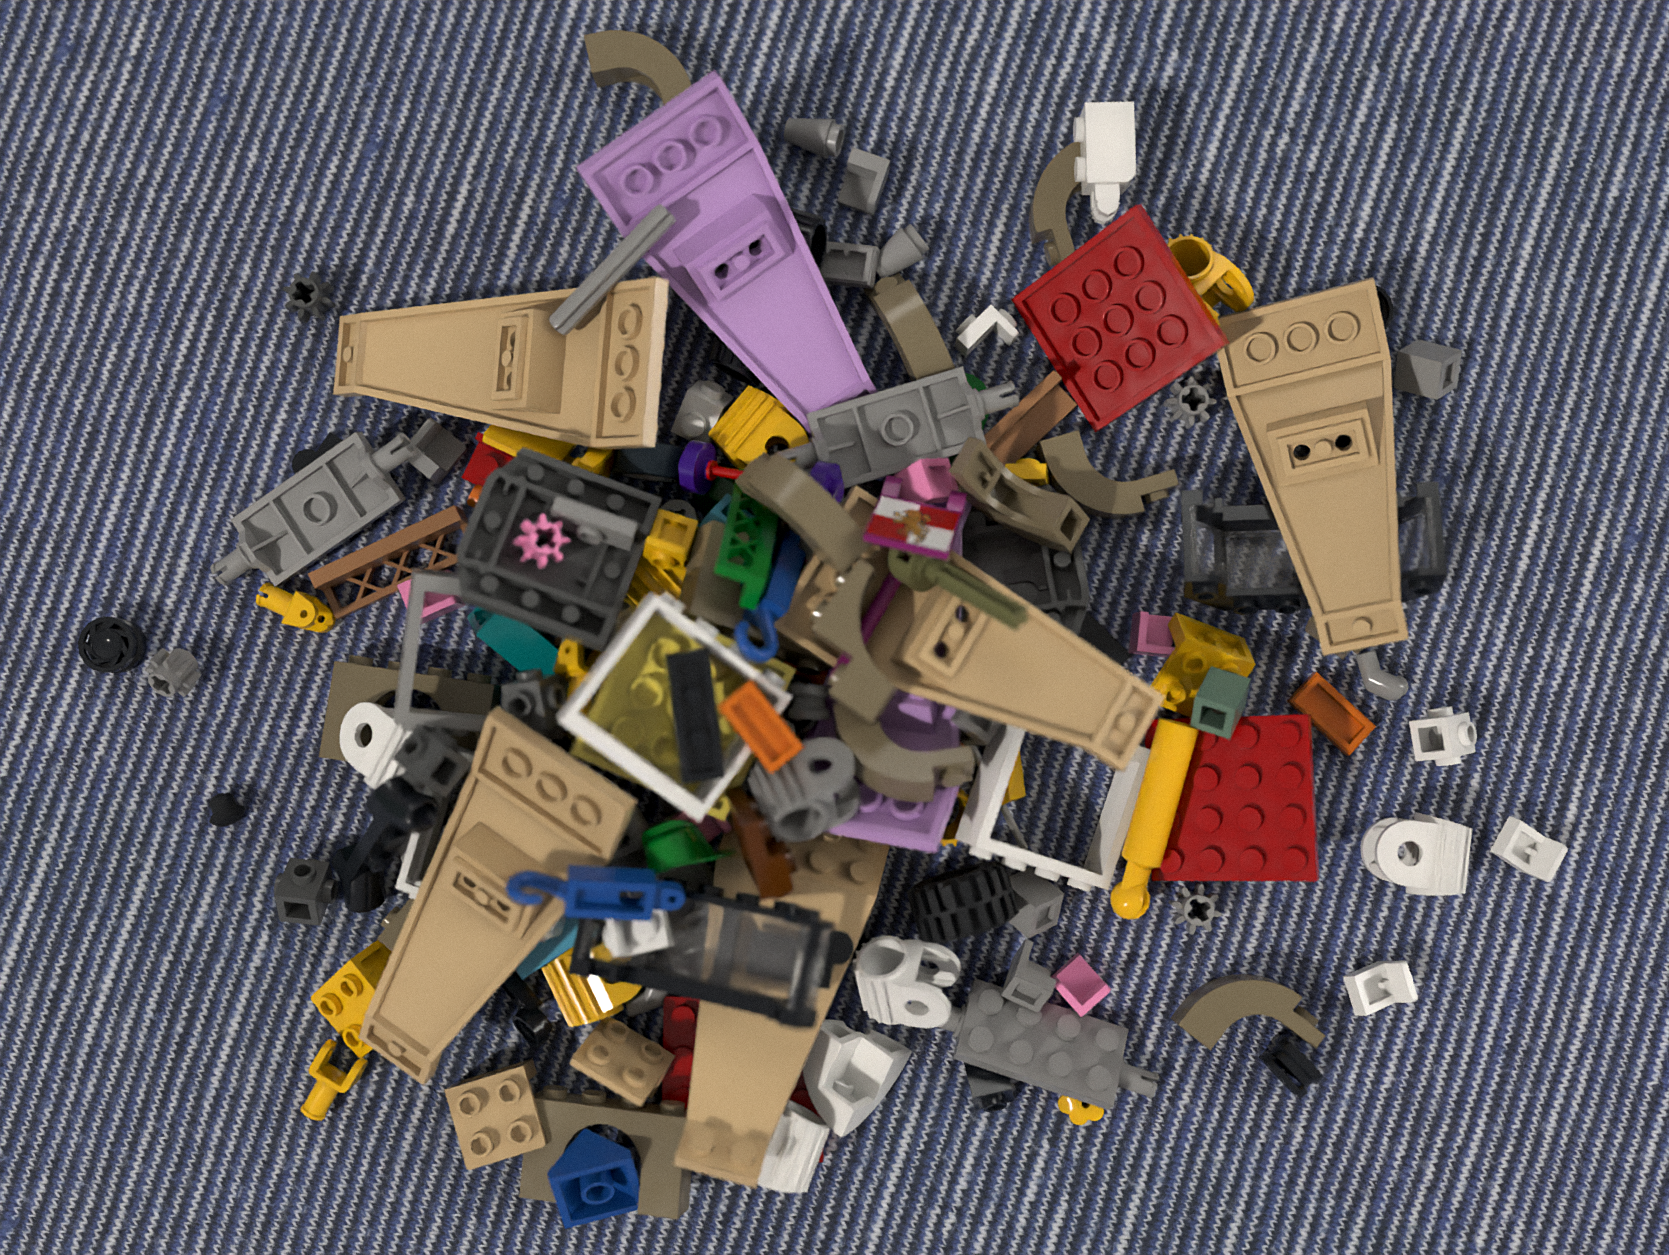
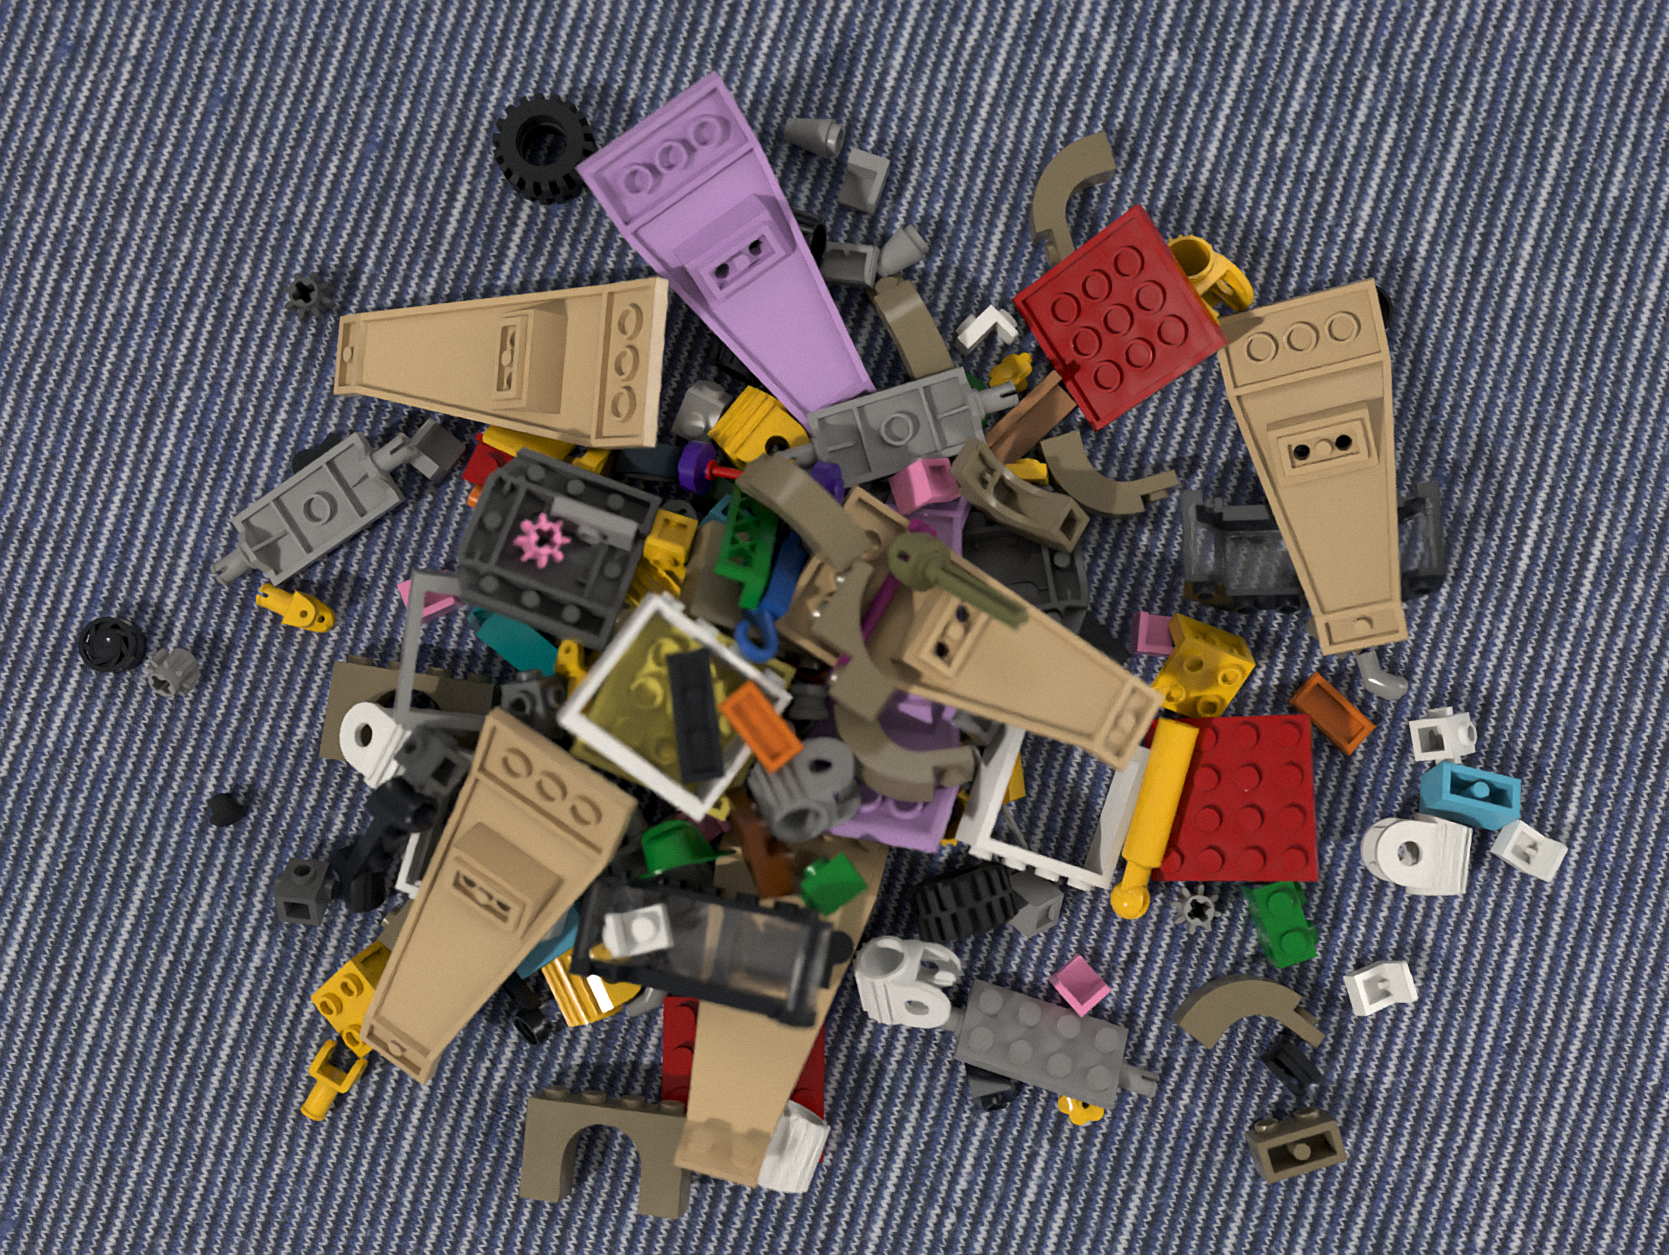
medium nougat fence [308,505,469,620] -> none
tan bracket [444,1058,547,1170] -> none
blue piece [505,865,685,921] -> none
blue slope [548,1128,640,1229] -> none
light grey axle [549,204,676,335] -> none
tan bracket [570,1016,675,1106] -> none
dark tan arch [584,30,691,105] -> none
white brick [803,1019,912,1138] -> none
flag [863,475,968,560] -> none
light grey panel [1001,939,1056,1013] -> none
white hinge [1073,102,1136,225] -> none
light grey gear [1163,376,1217,429] -> none
sand green brick [1190,666,1251,739] -> none
light grey panel [1394,340,1462,400] -> none
none -> black tyre [492,93,598,206]
none -> green brick [799,852,868,919]
none -> yellow plant [989,353,1032,392]
none -> green brick [1241,881,1319,969]
none -> dark tan brick [1245,1107,1348,1184]
none -> medium azure brick [1419,761,1521,831]

